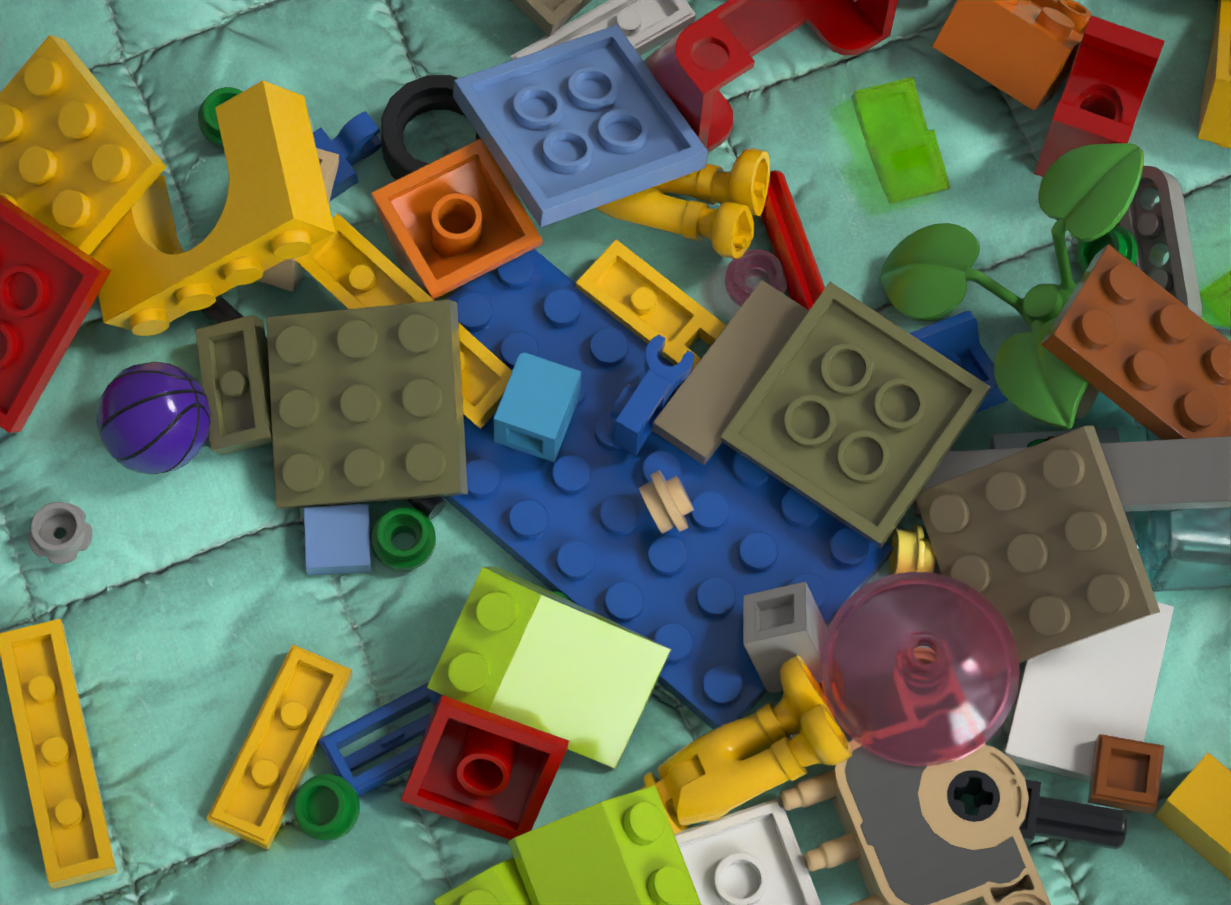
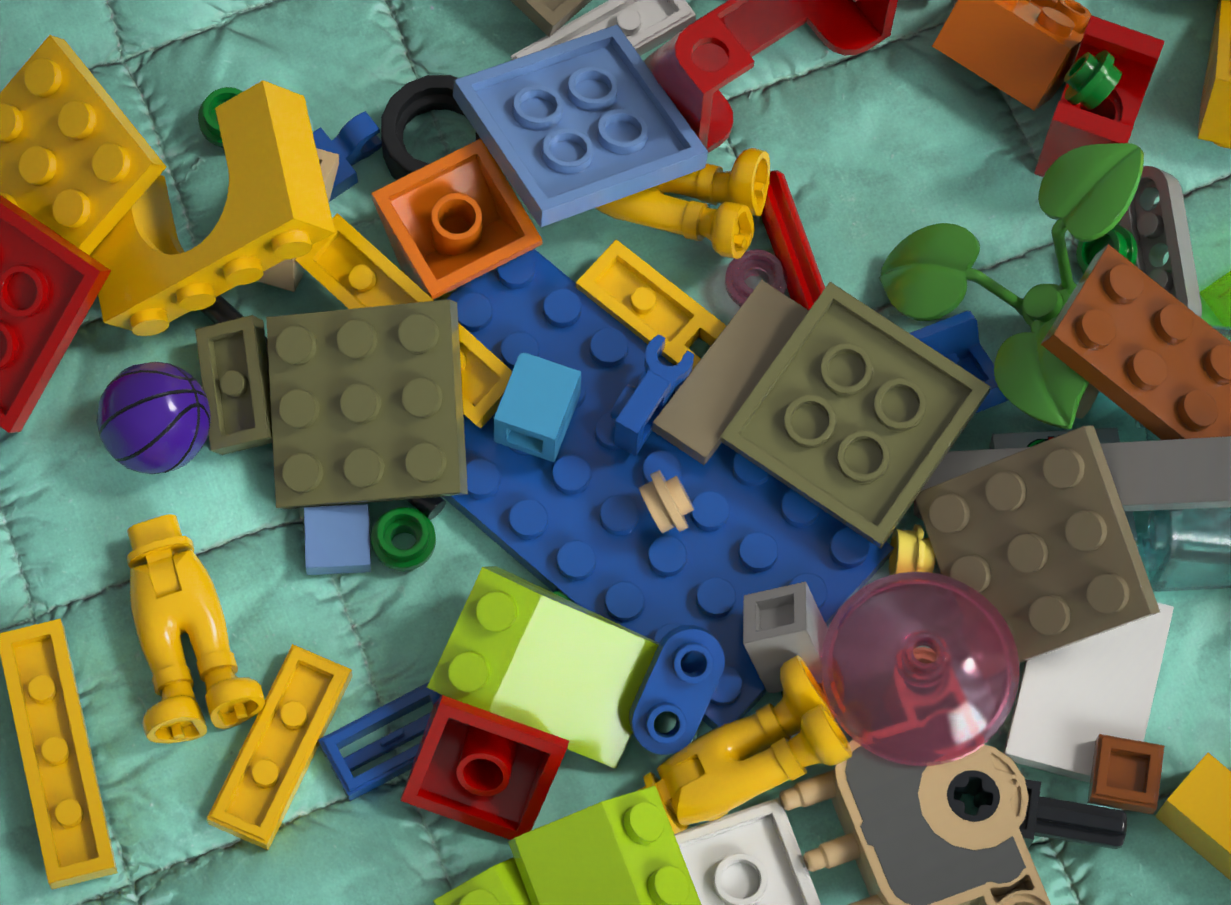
light grey plate [28,502,92,564] -> none
green plate [294,774,360,841] -> none
clear neon green slope [851,77,951,205] -> none
none -> yellow piece [126,514,265,743]
none -> blue plate [629,625,725,755]
none -> green plate [1064,50,1122,110]

